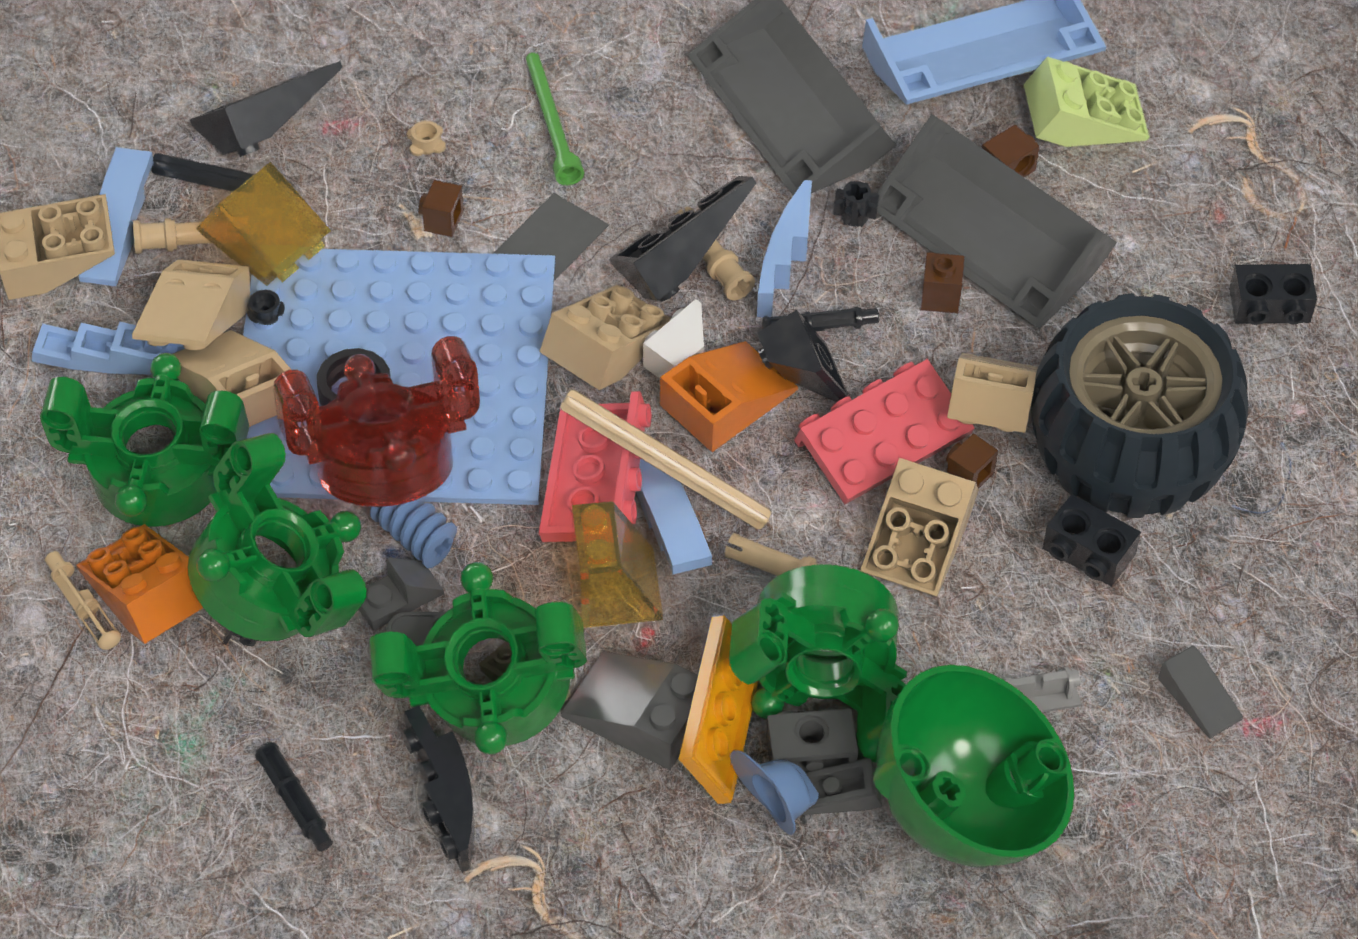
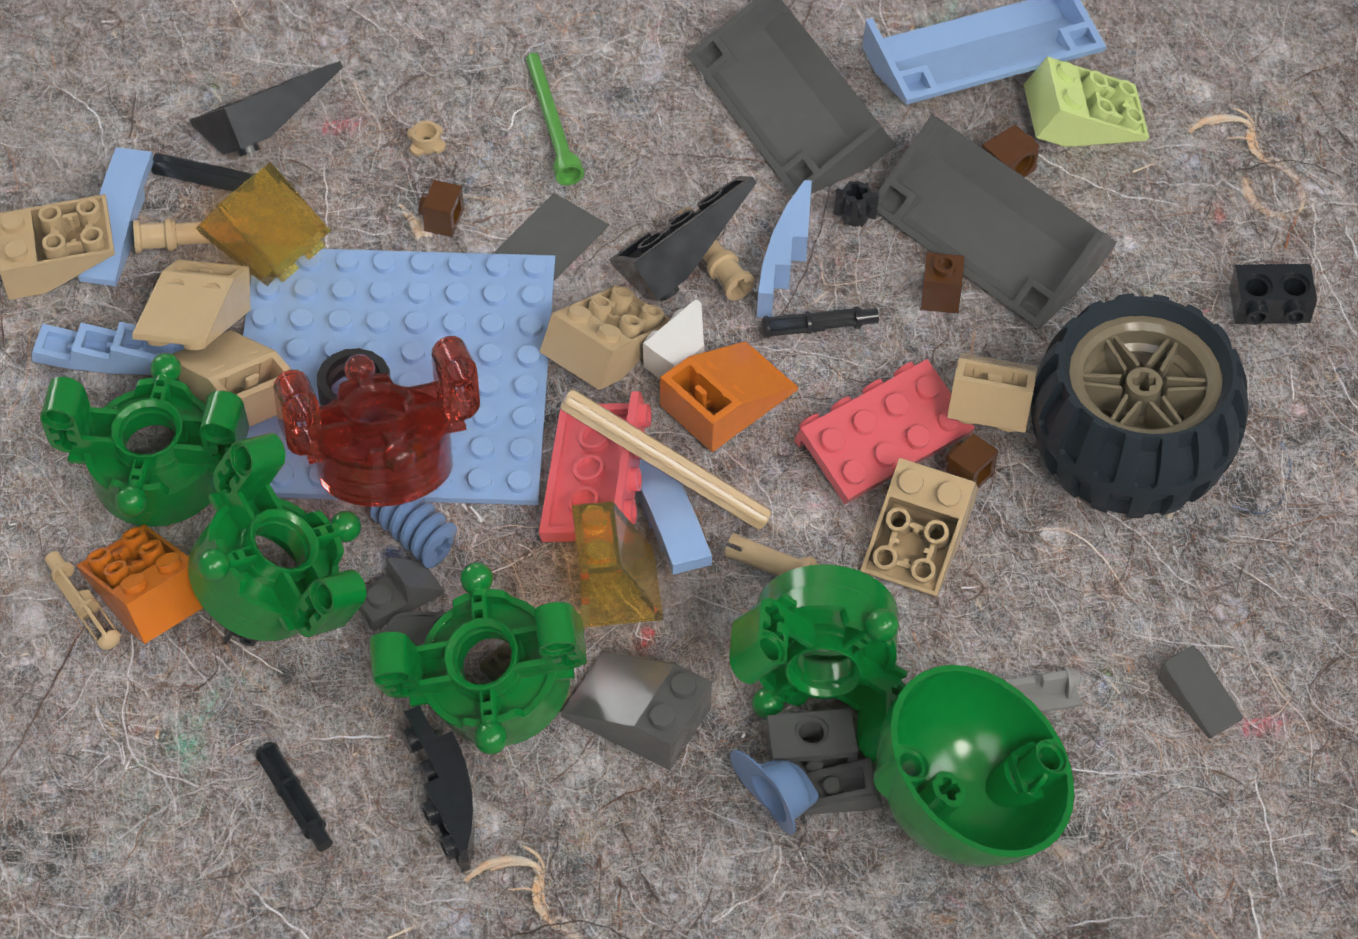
black plate [247,290,285,325] -> none
light orange tile [679,615,759,804] -> none
black slope [757,310,849,402] -> none
black brick [1042,494,1141,587] -> none

